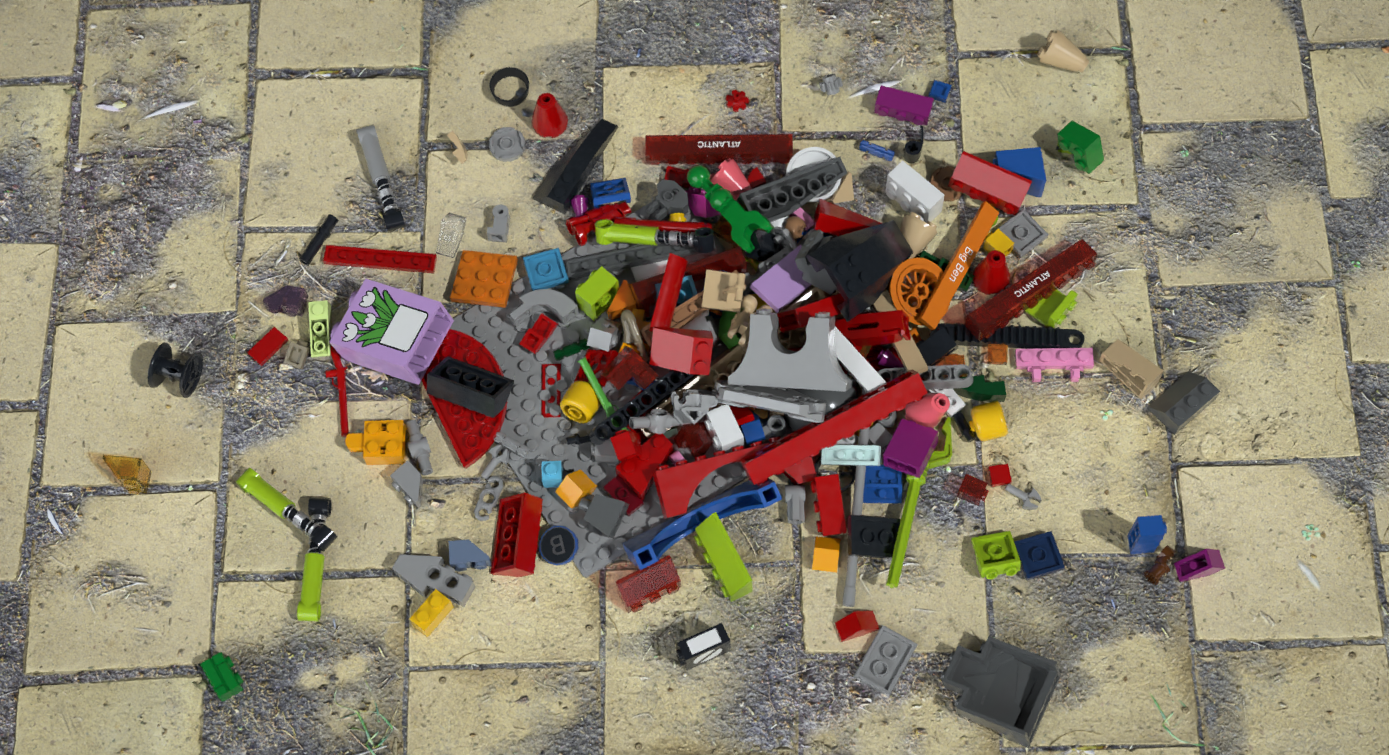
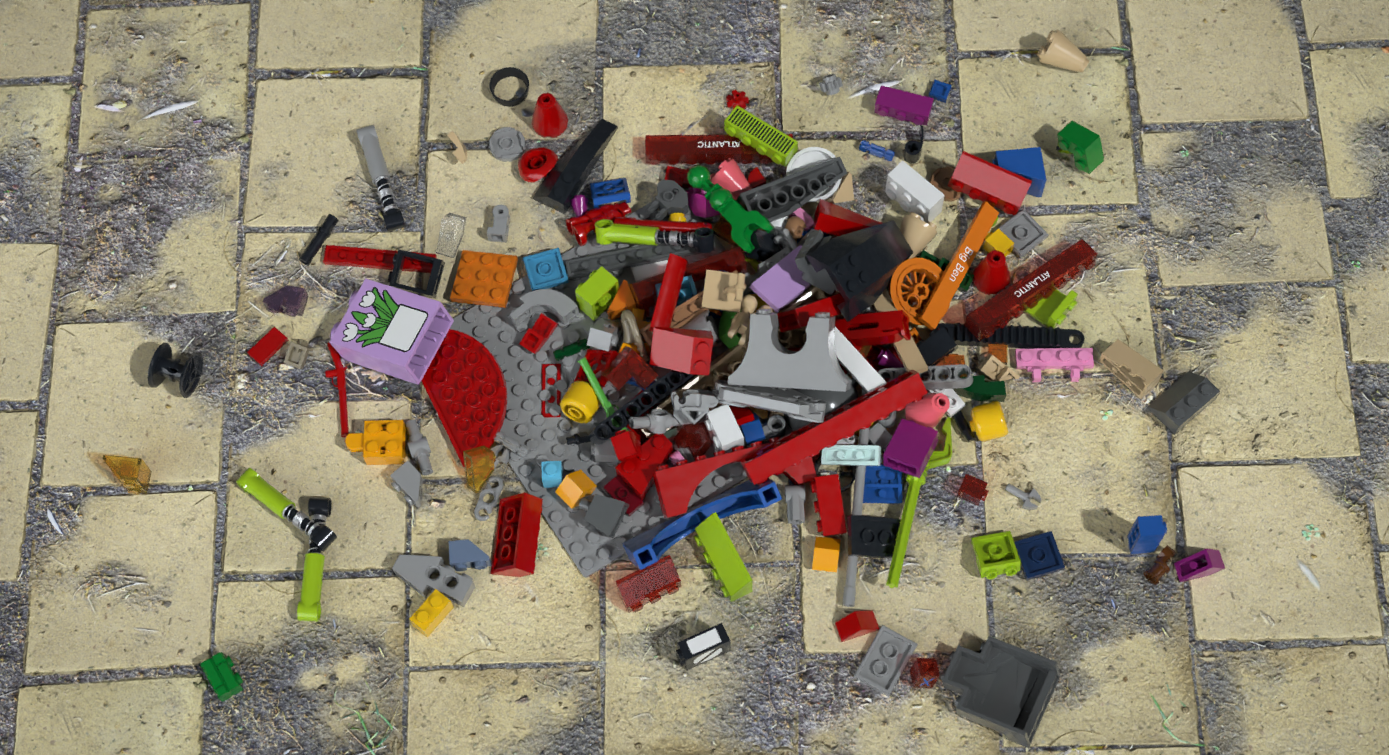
yellowish green slope [308,300,332,358] -> none
black slope [427,356,514,418] -> none
black tile [539,526,579,566] -> none
red tile [988,464,1012,487] -> none
none -> black window [388,249,445,299]
none -> clear yellow slope [463,446,496,493]
none -> red hat [518,147,558,182]
none -> lime brick [724,106,798,167]
none -> clear red brick [910,658,940,688]
none -> tan slope [978,353,1020,381]

